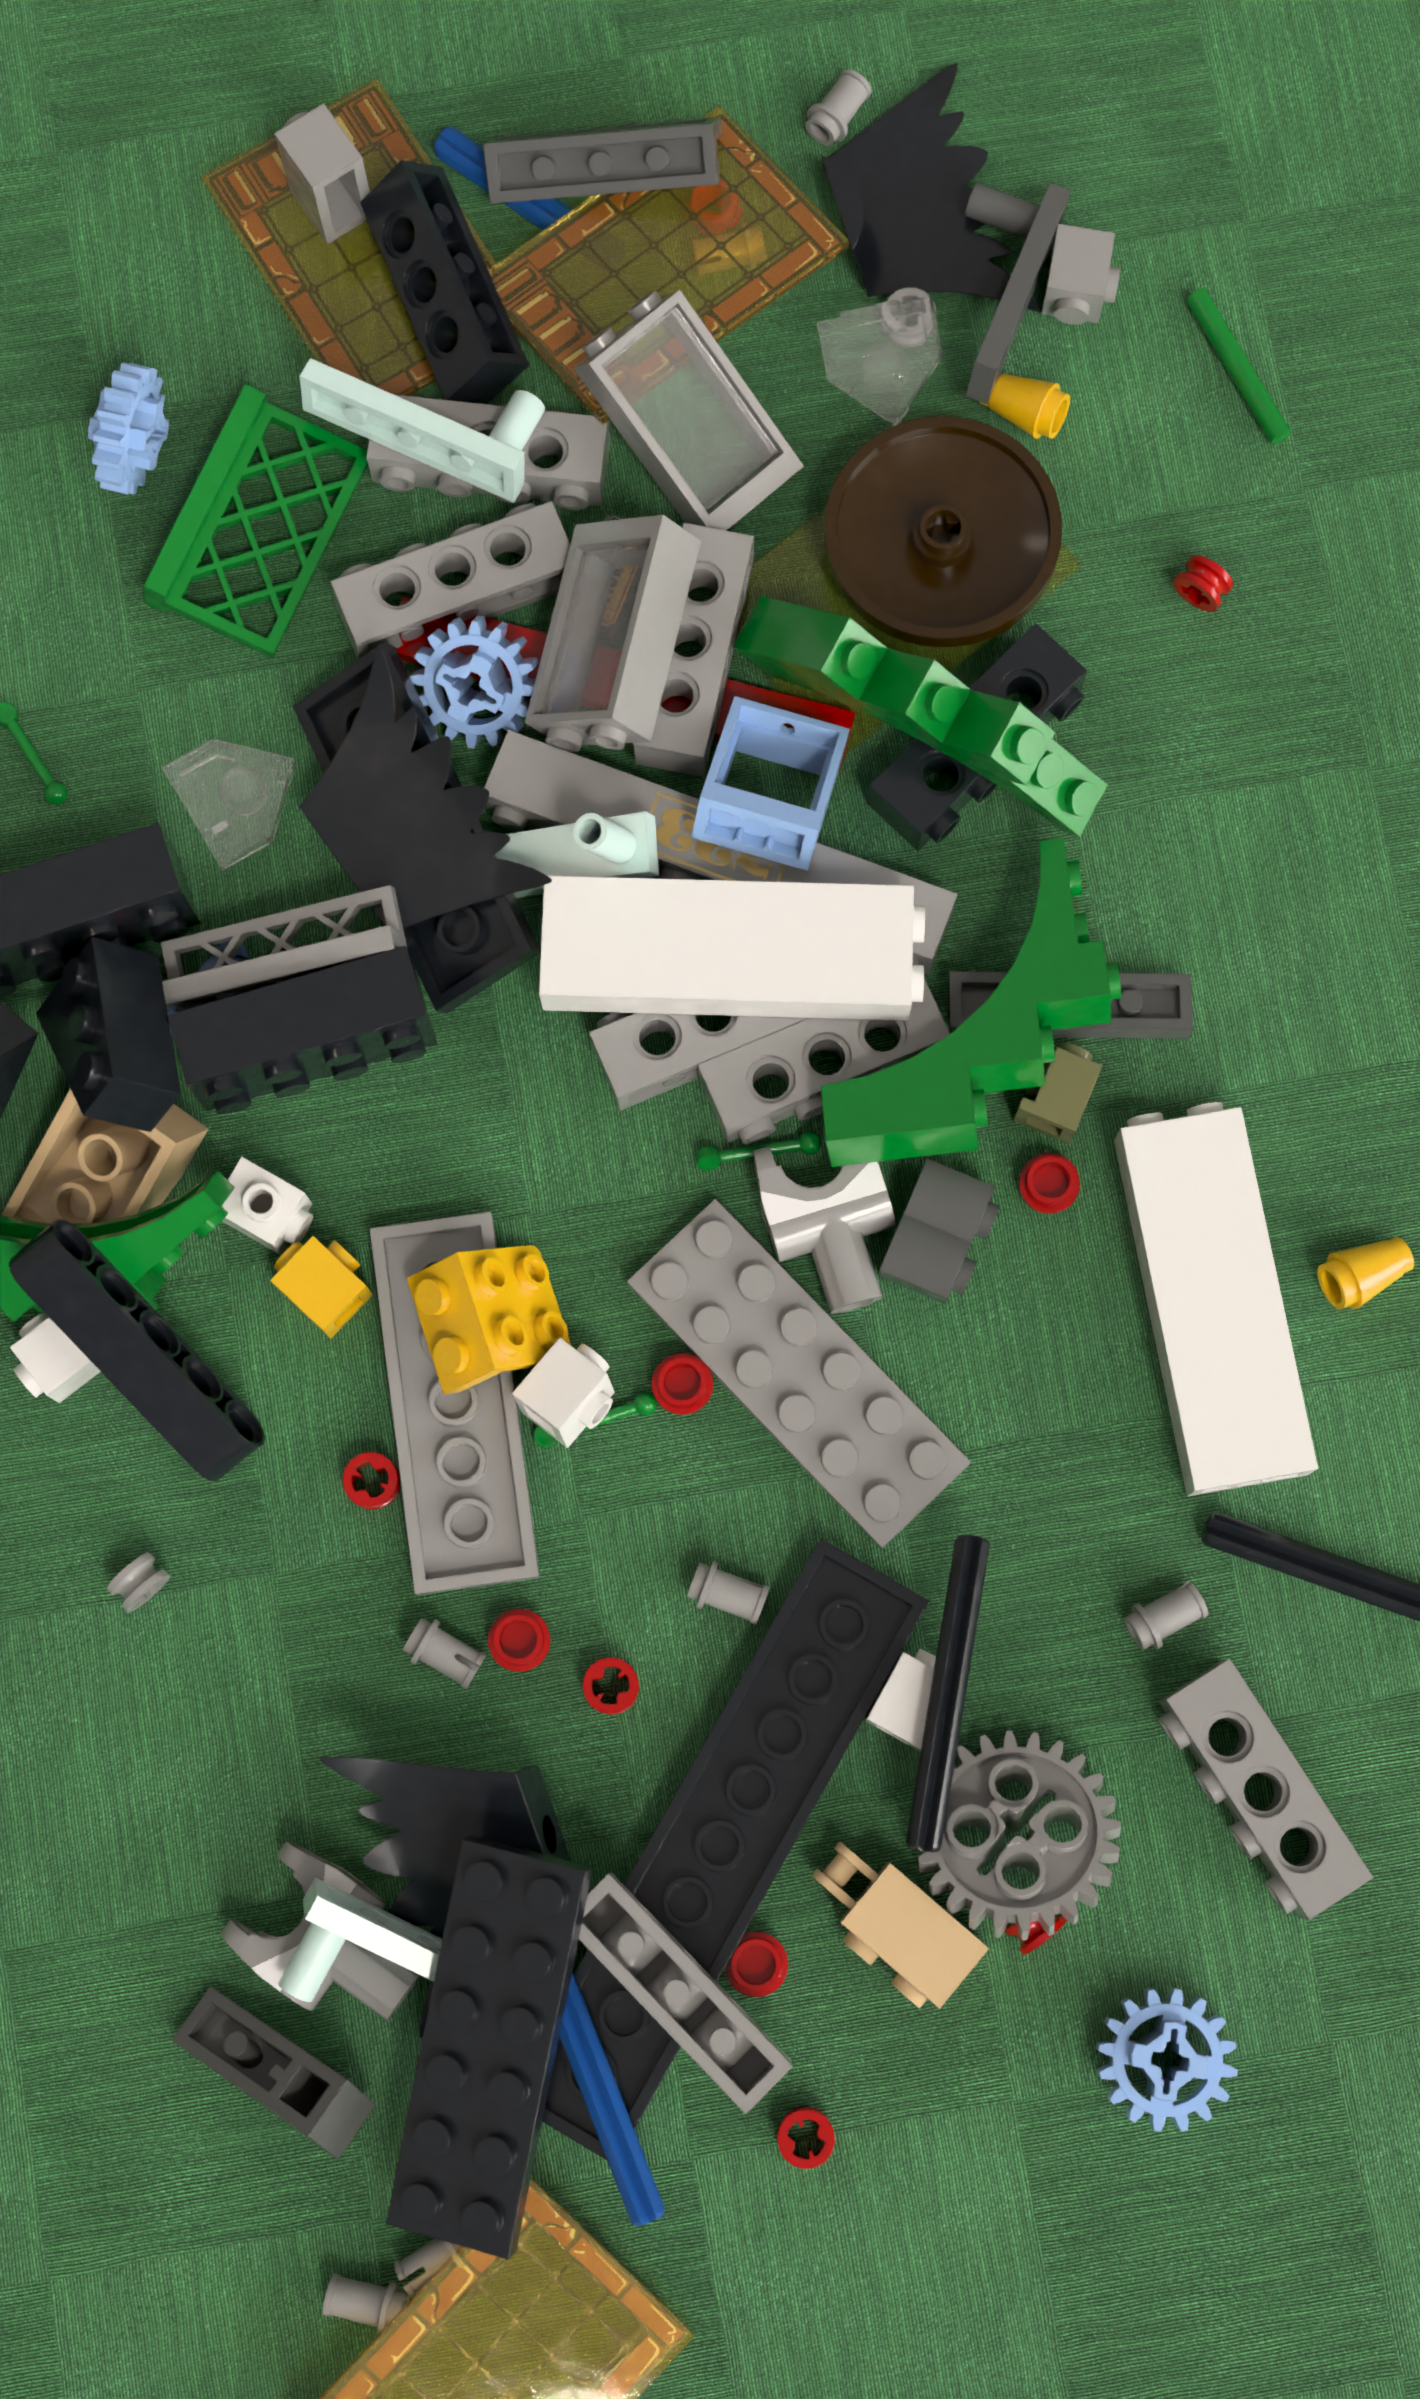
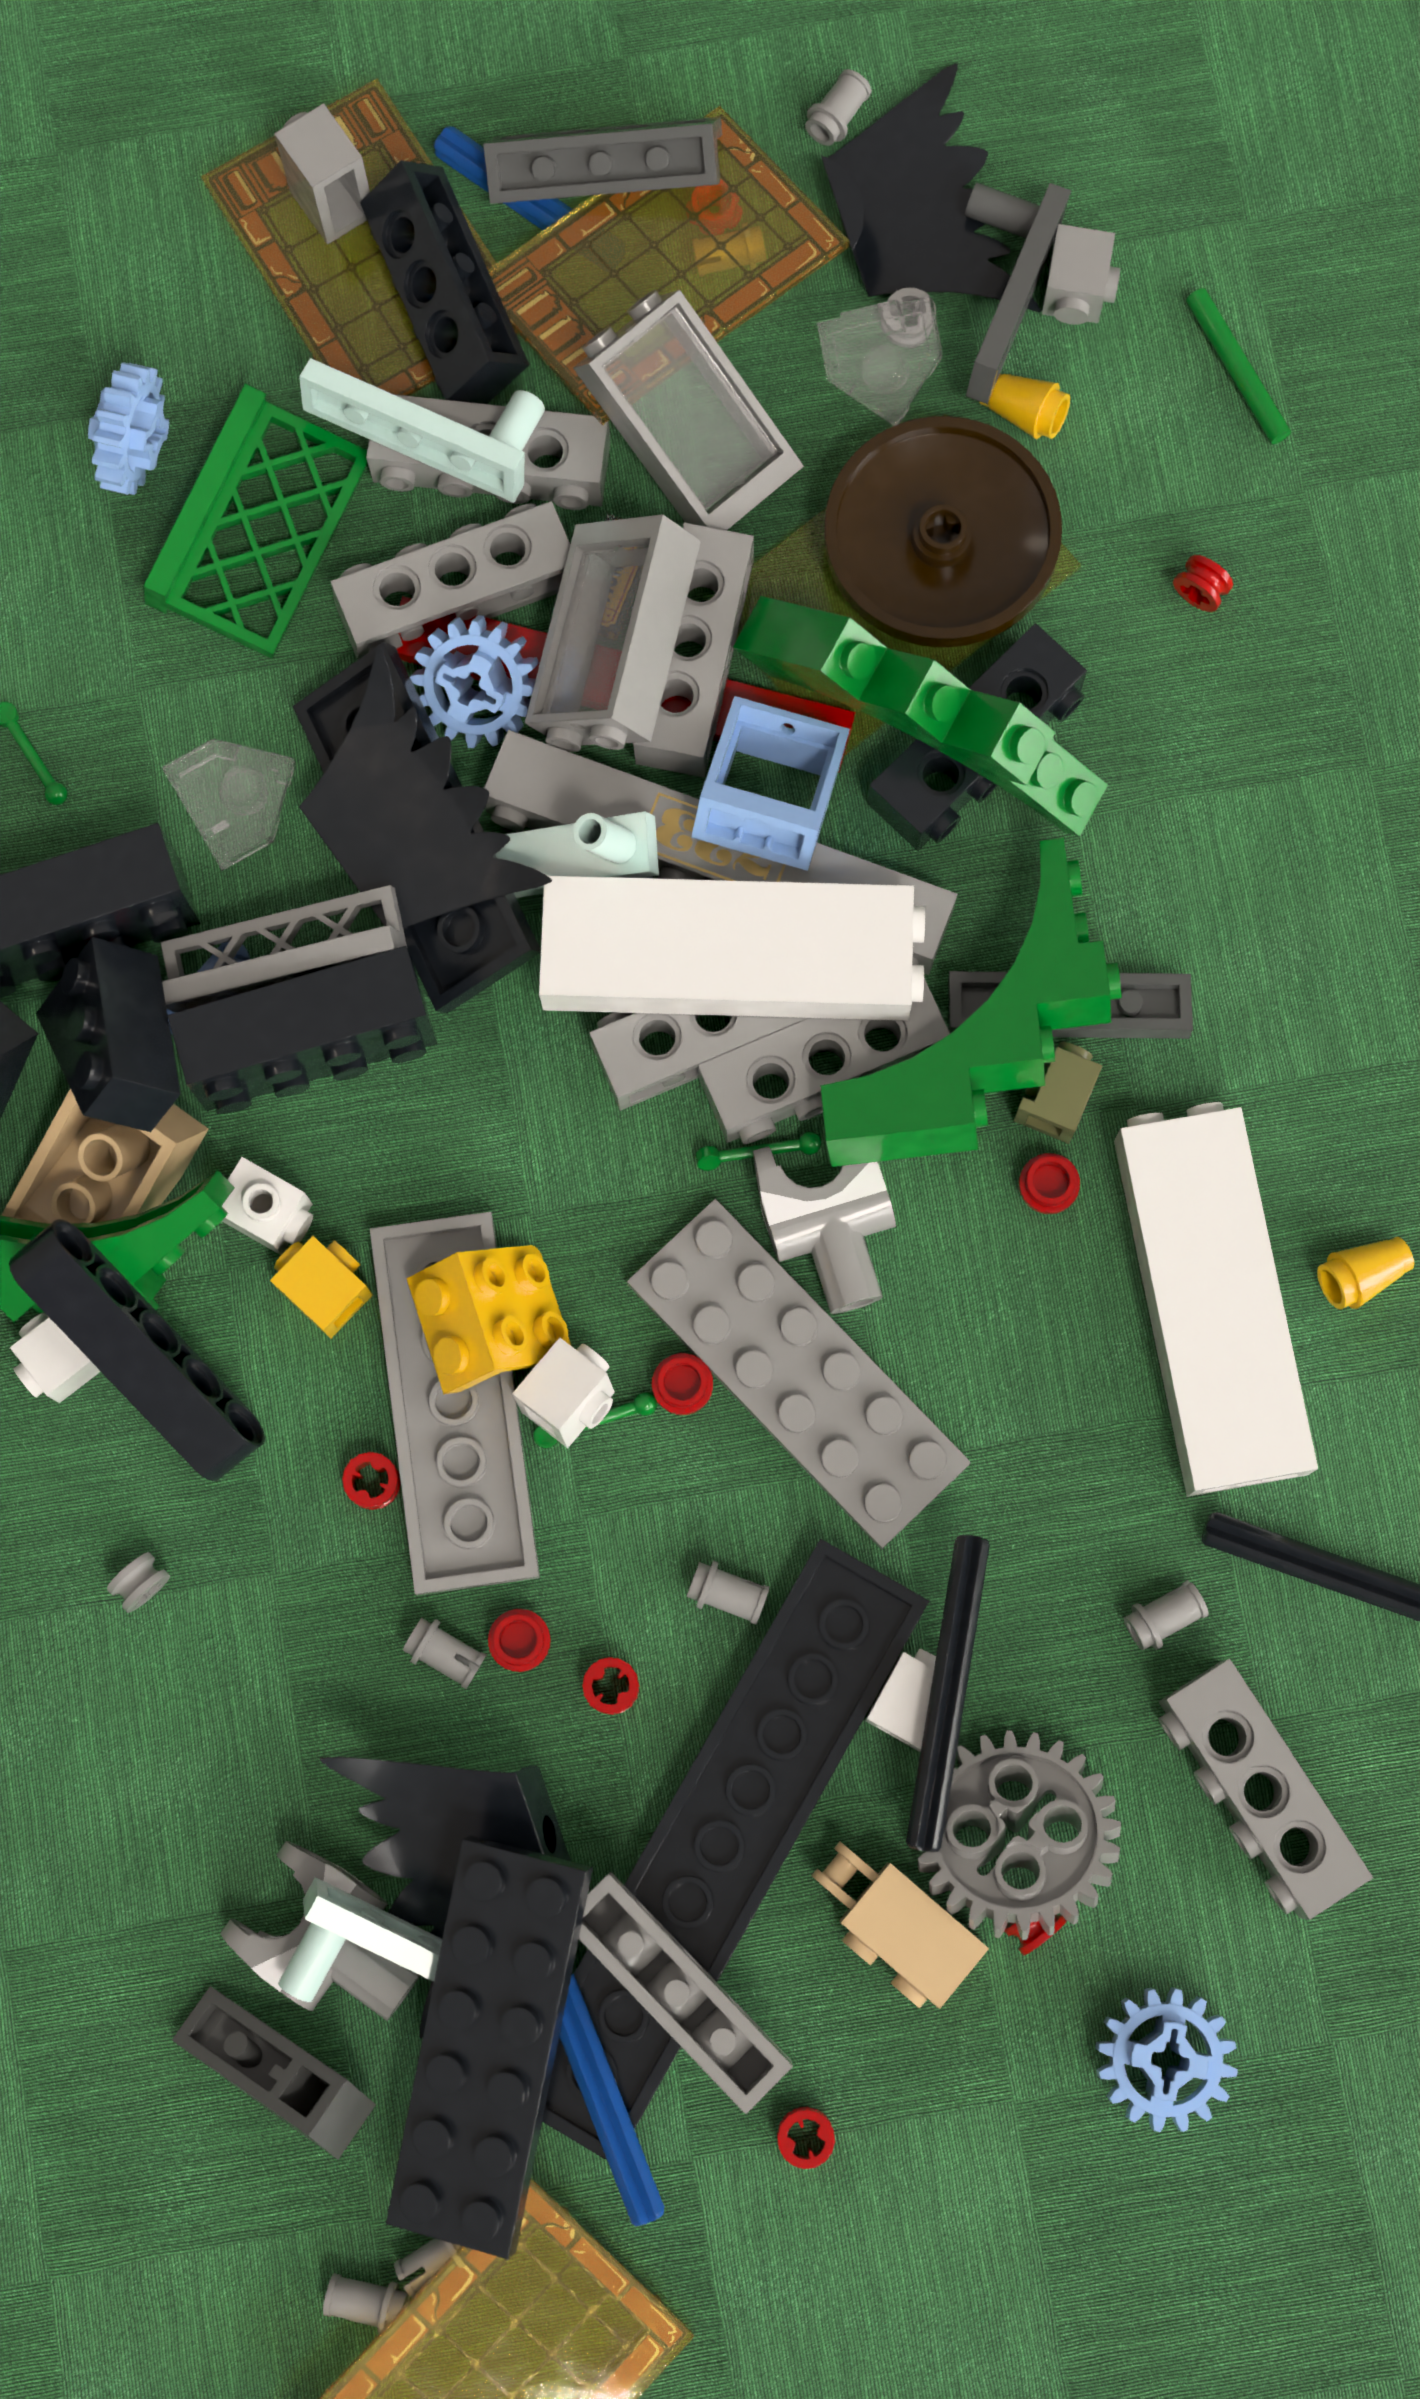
red plate [725,1932,788,1997] -> none
dark grey brick [878,1158,1001,1304] -> none

